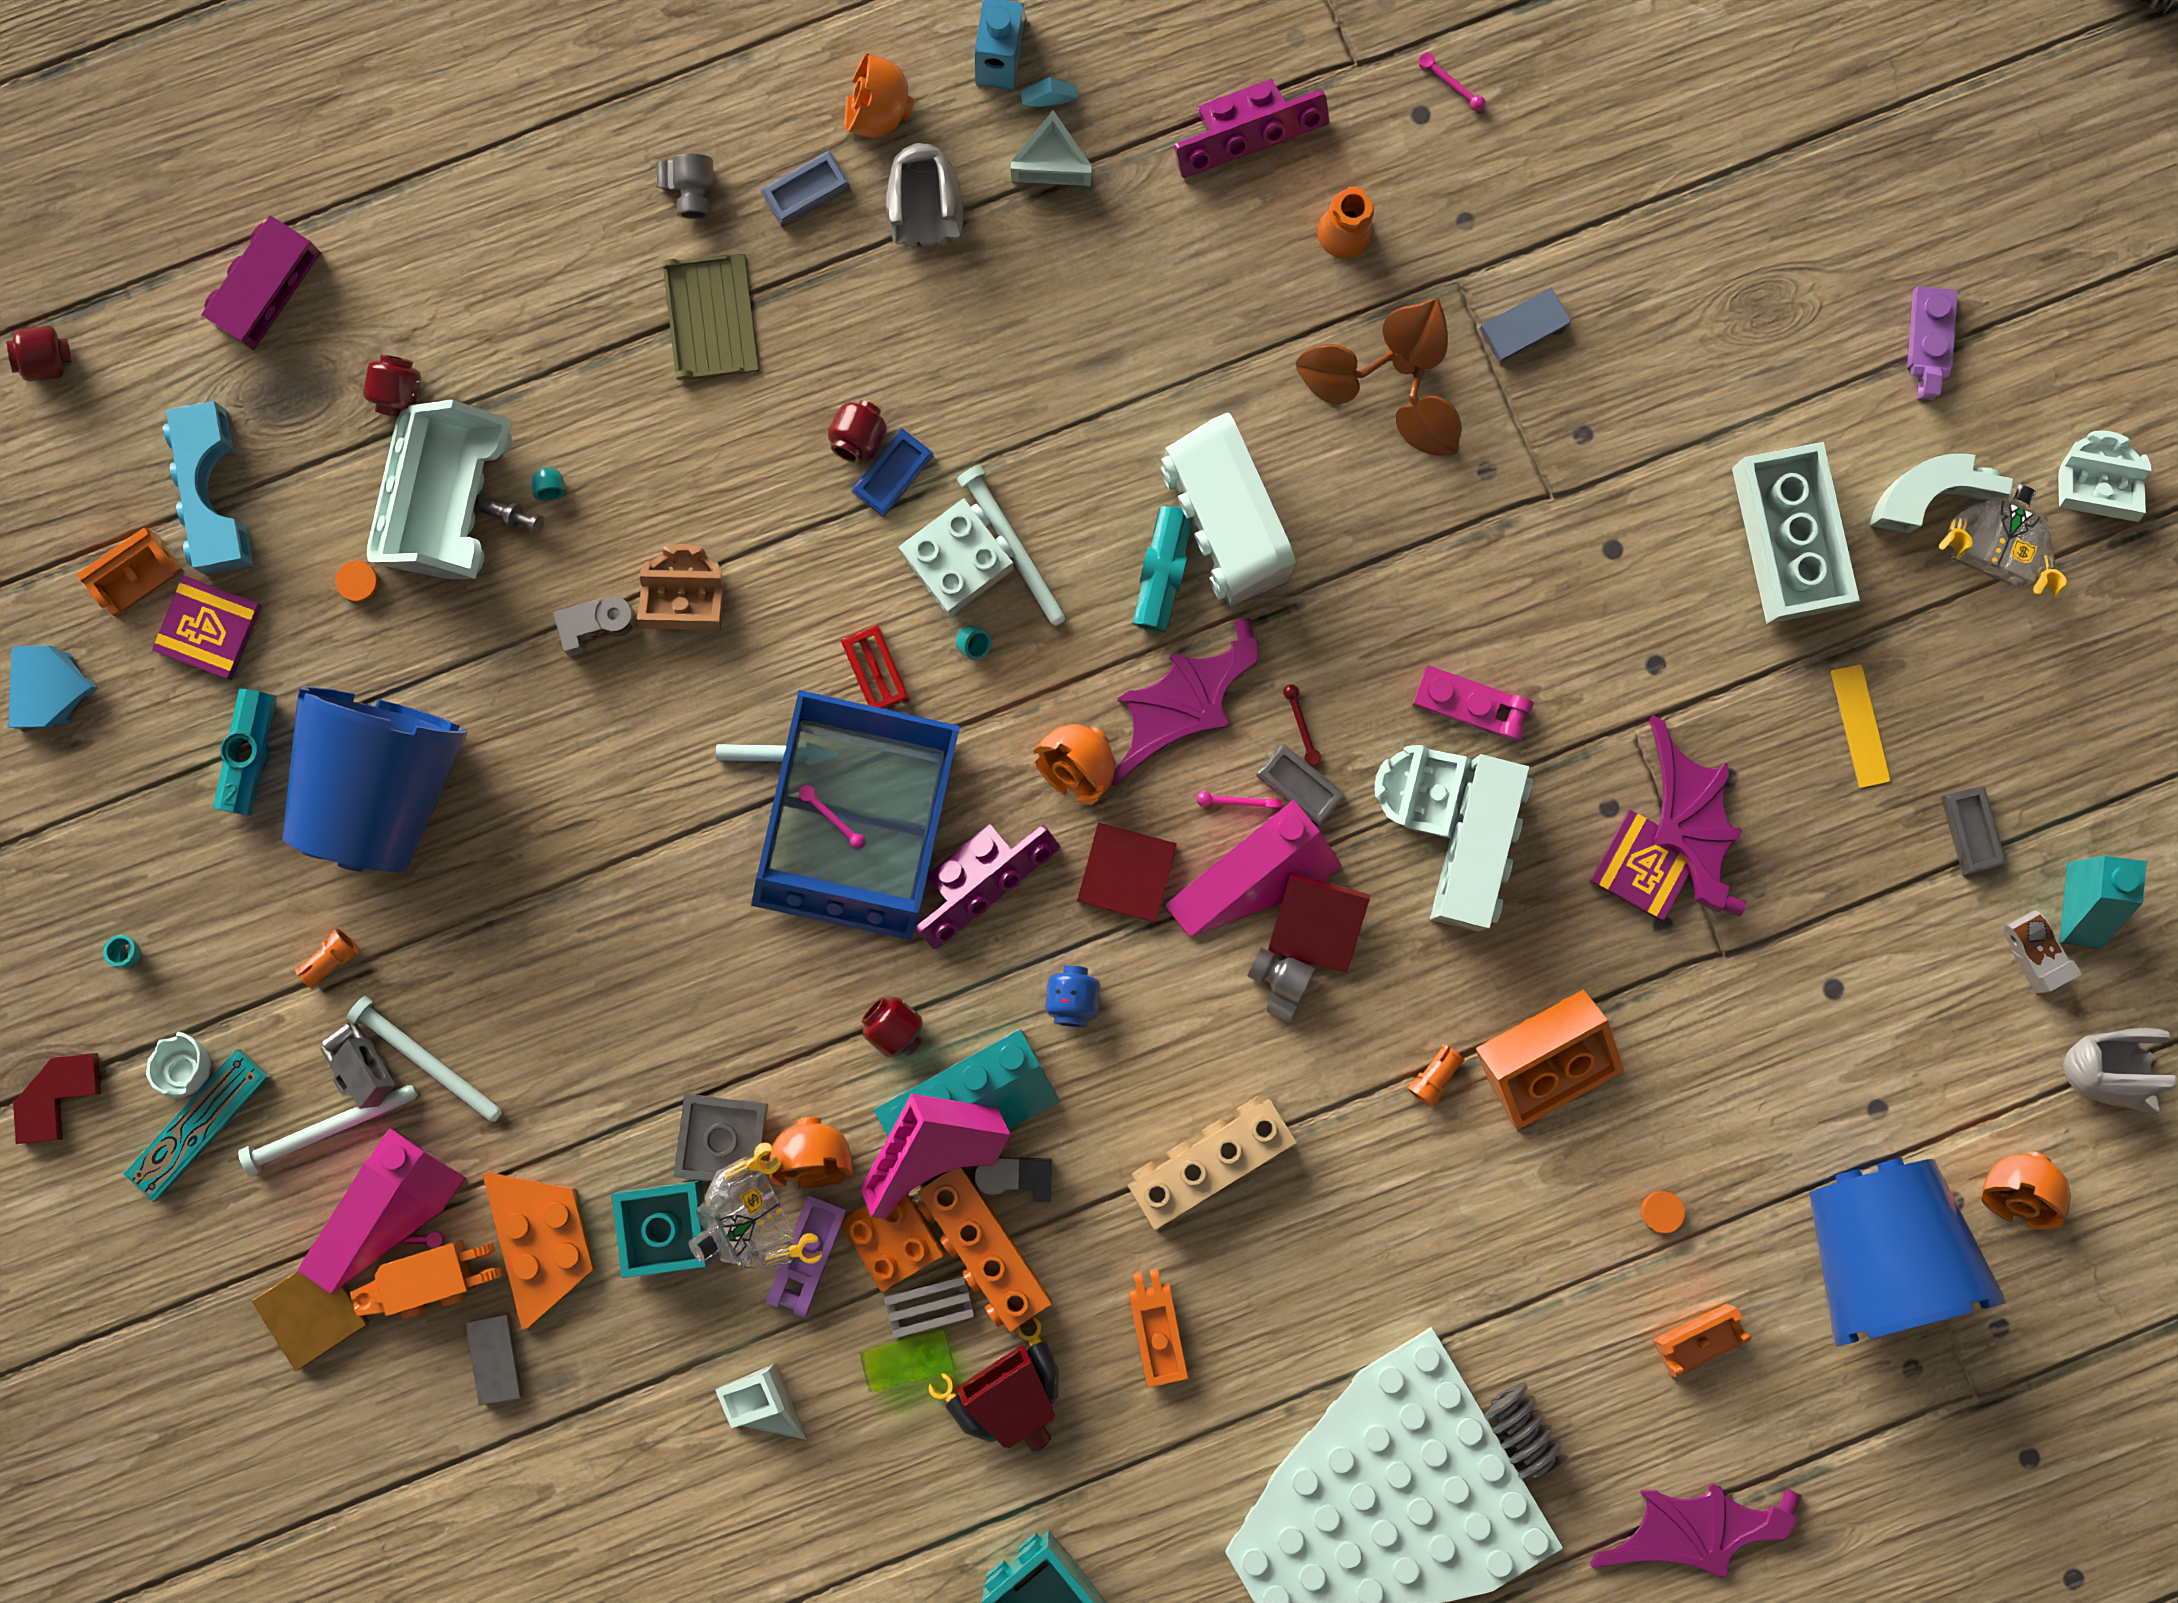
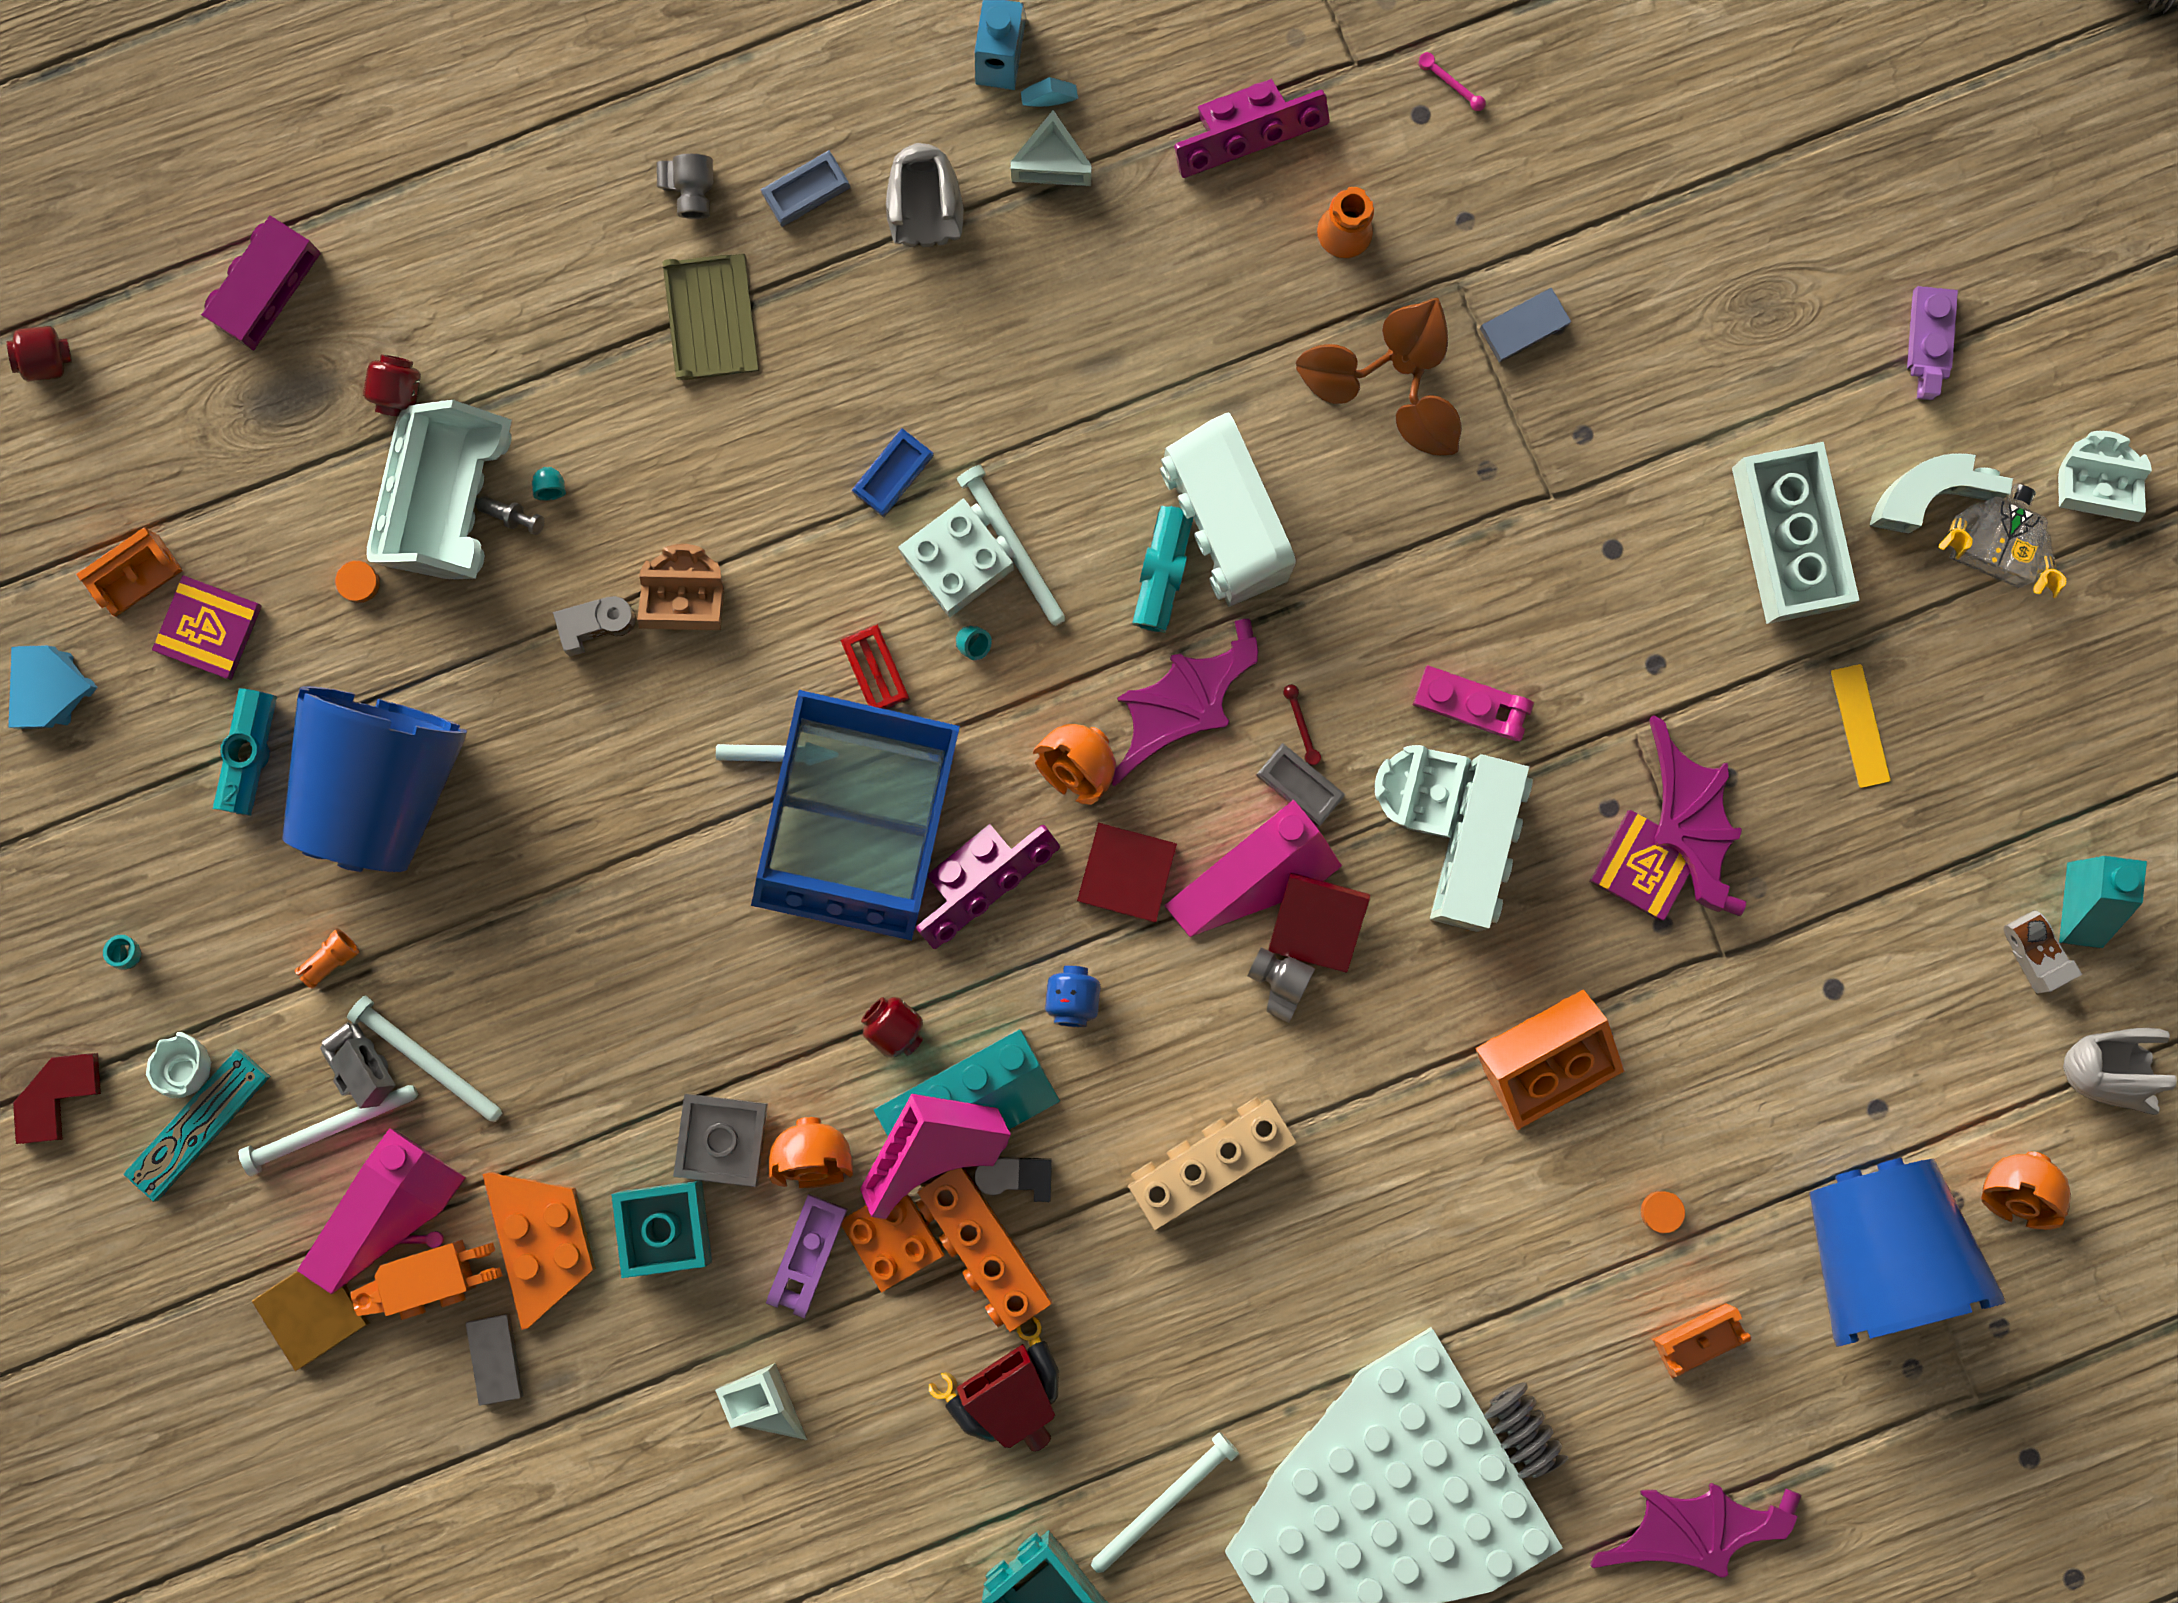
medium azure arch [163,401,254,575] -> none
clear torso [689,1143,822,1269] -> none
dark pink hinge [799,785,866,850] -> none
dark red head [828,400,887,463] -> none
orange cylinder [844,53,914,138] -> none
clear neon green slope [859,1329,955,1393] -> none
light grey tile [884,1276,975,1339] -> none
orange hinge [1128,1268,1188,1388] -> none
dark pink hinge [1196,791,1282,809] -> none
orange pin [1407,1044,1465,1108] -> none
flat silver tile [1941,785,2006,875] -> none
none -> light aqua bar [1091,1432,1239,1573]

